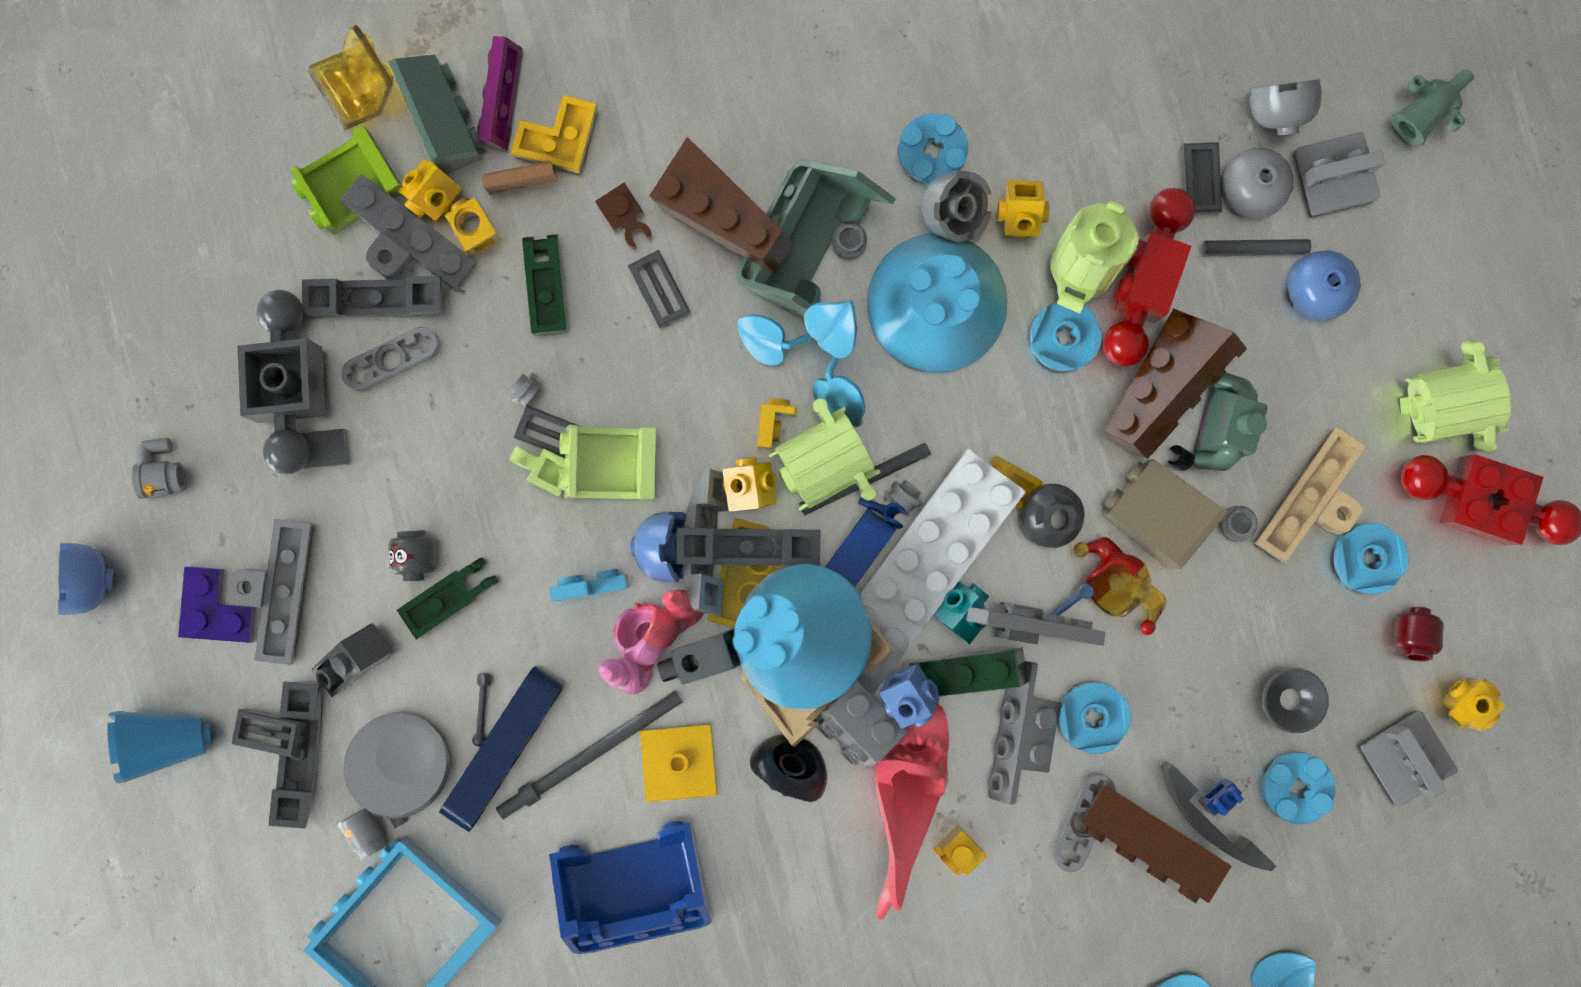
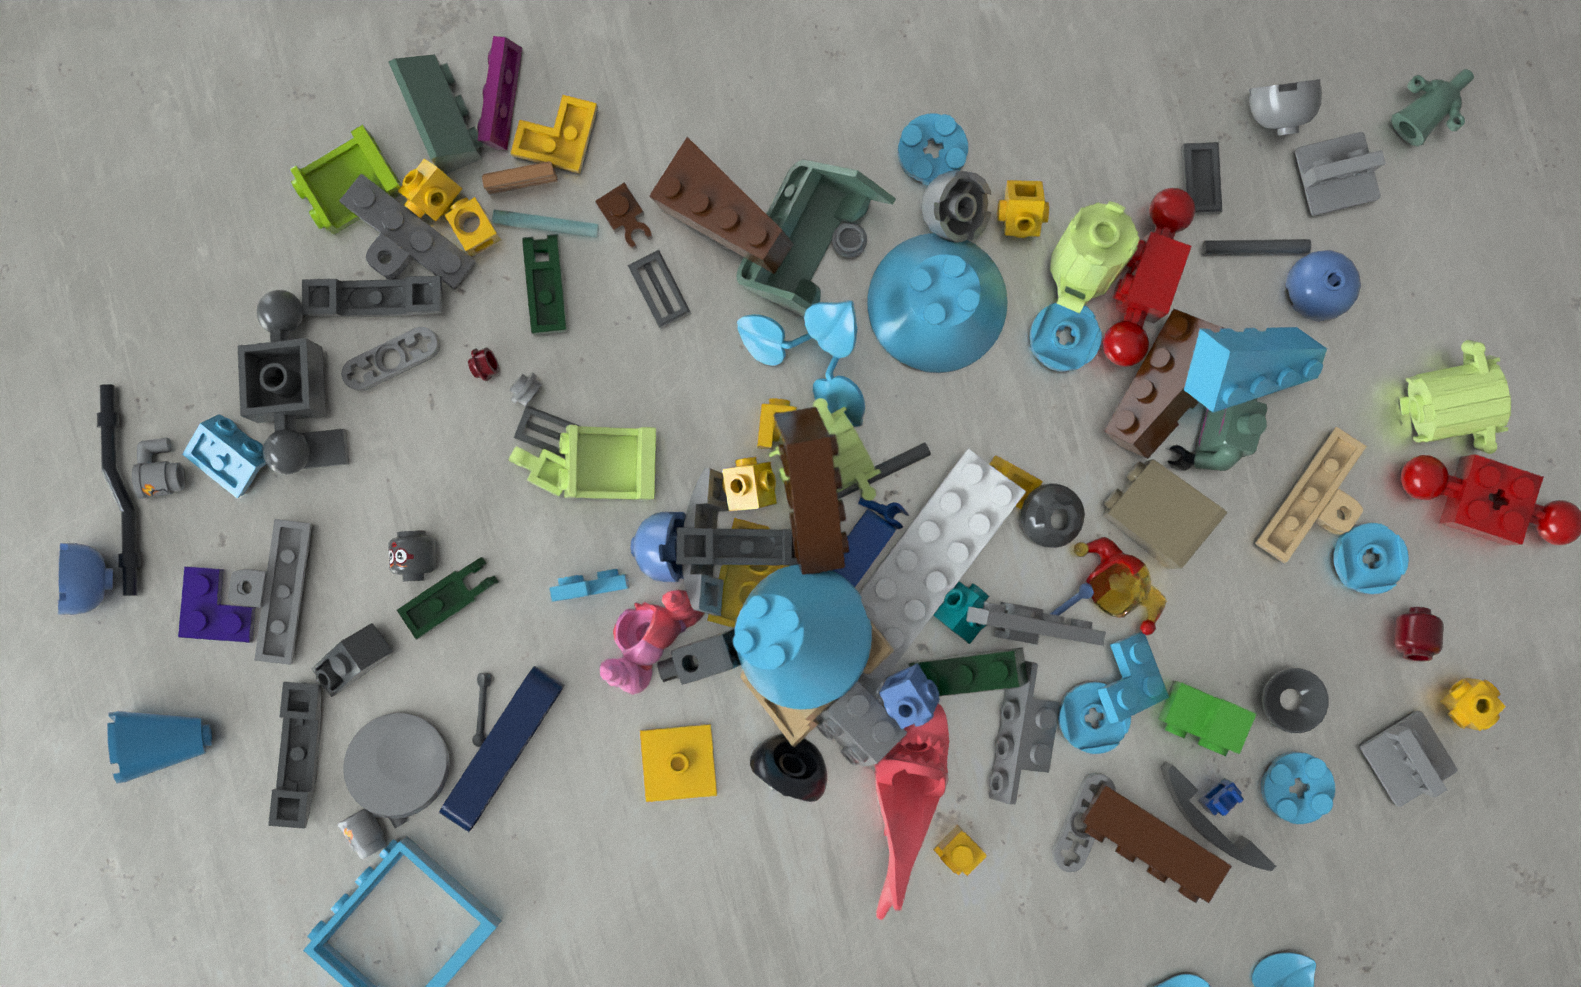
dark grey tile [231,709,306,758] -> none
clear yellow bracket [308,25,393,131] -> none
dark grey bar [496,691,683,820] -> none
blue windscreen [549,821,712,954] -> none
light grey plate [889,480,923,512] -> none
light grey cylinder [1221,148,1294,220] -> none
light grey plate [1221,506,1258,541] -> none
none -> black bar [97,384,141,596]
none -> medium azure bracket [182,414,267,498]
none -> dark red plate [468,347,499,381]
none -> clear light blue bar [492,209,599,238]
none -> reddish brown wedge [773,407,849,575]
none -> medium azure plate [1097,632,1169,724]
none -> bright green brick [1158,681,1256,756]
none -> medium azure wedge [1184,327,1327,413]

